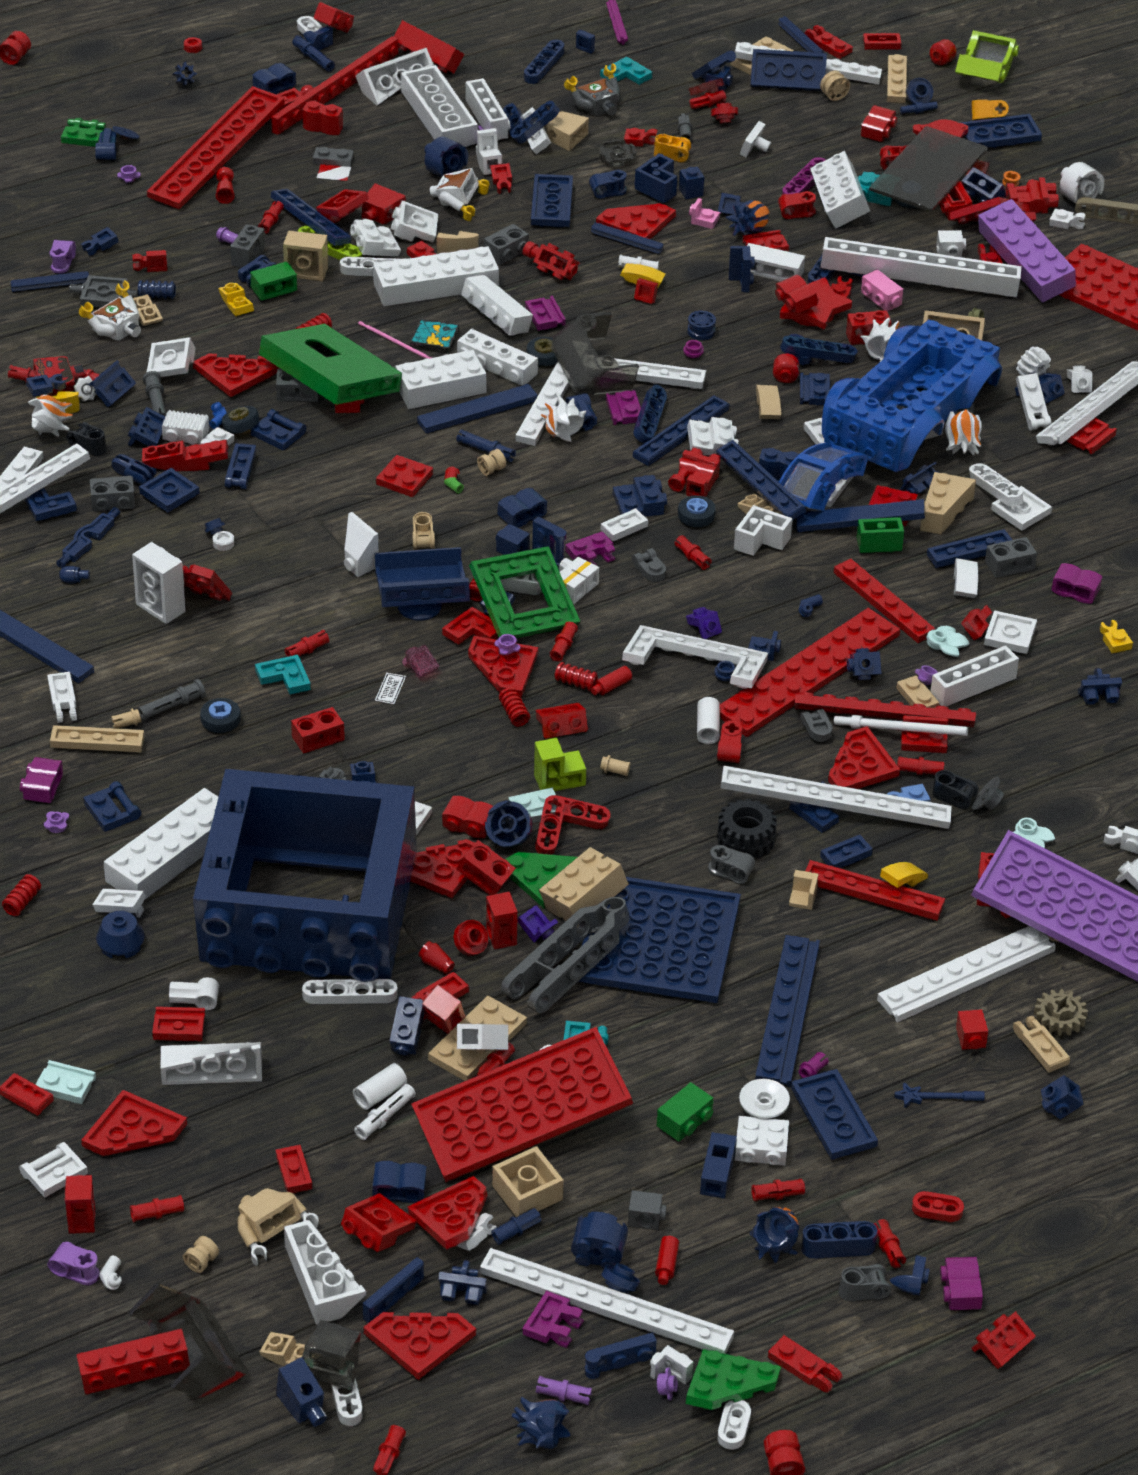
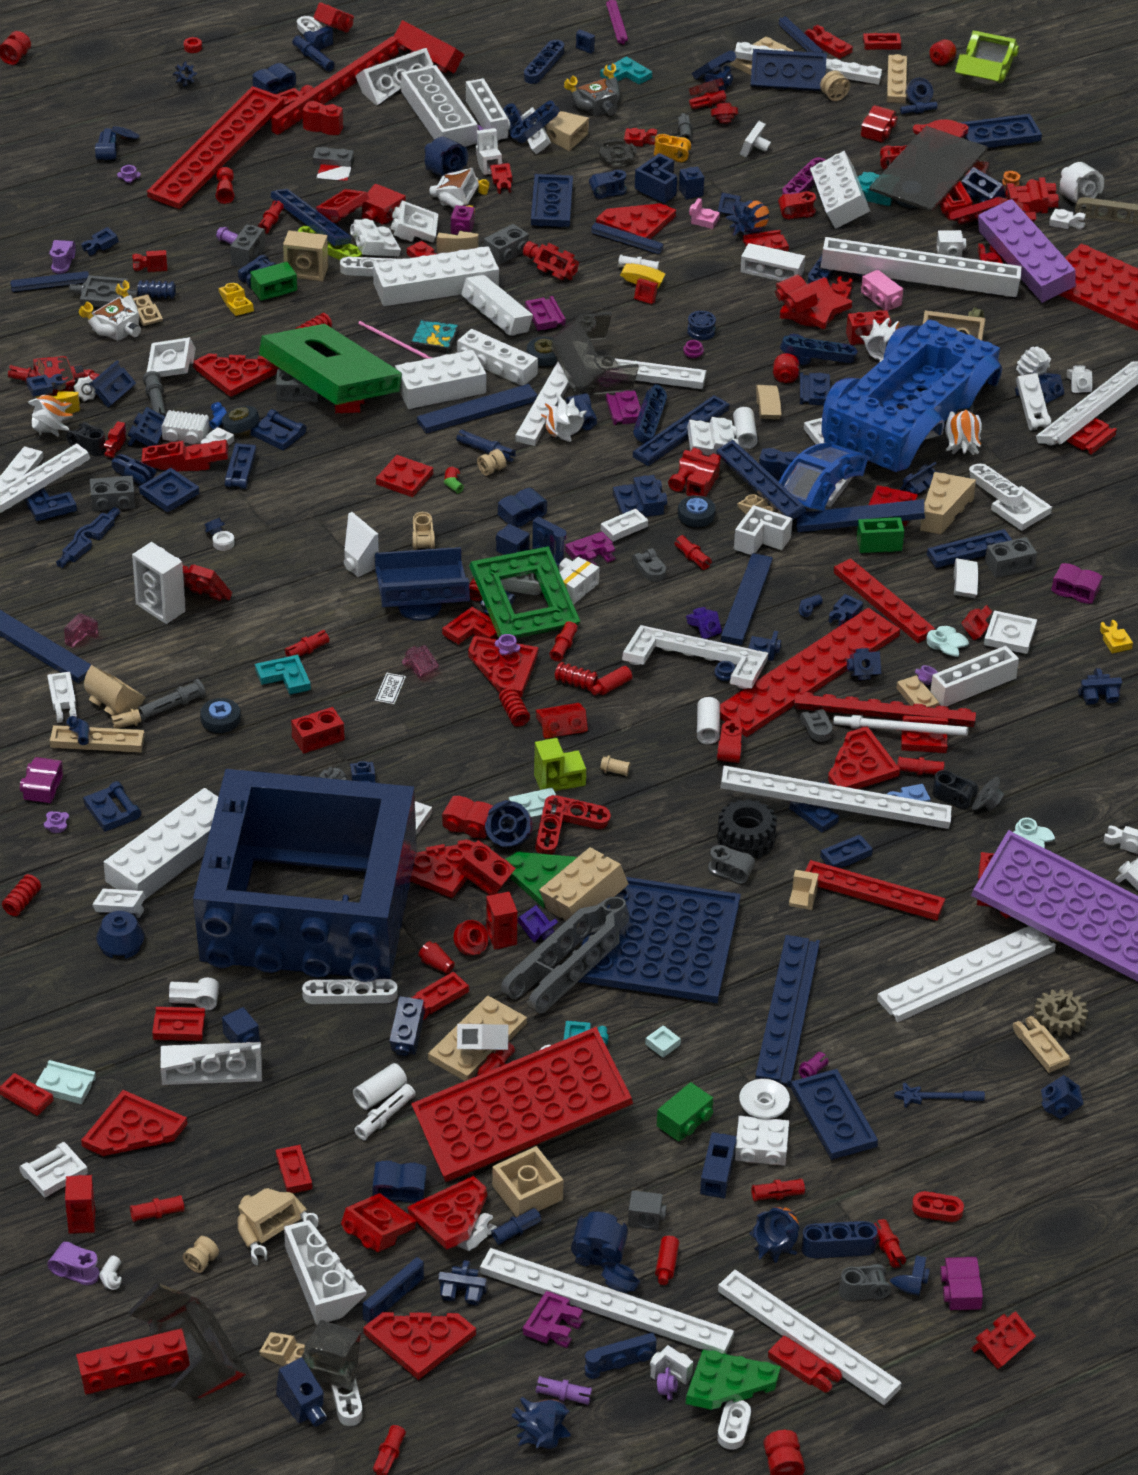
dark blue cylinder [59,566,90,583] -> none
green plate [61,118,106,147] -> none
brick [422,985,465,1034] -> none
dark blue bracket [728,246,755,292] -> none
yellow slope [880,862,928,888] -> none
red brick [956,1009,988,1050] -> none
light orange piece [972,100,1009,120] -> none
none -> clear pink bracket [64,613,99,647]
none -> dark blue arm [66,716,90,745]
none -> tan brick [84,665,146,716]
none -> red plate [104,421,126,457]
none -> dark blue brick [222,1007,260,1043]
none -> magenta brick [451,205,475,235]
none -> light aqua plate [645,1026,681,1058]
none -> white plate [718,1270,901,1405]
none -> dark blue tile [721,553,773,645]
none -> white pin [733,407,758,449]
none -> dark blue plate [829,594,864,626]

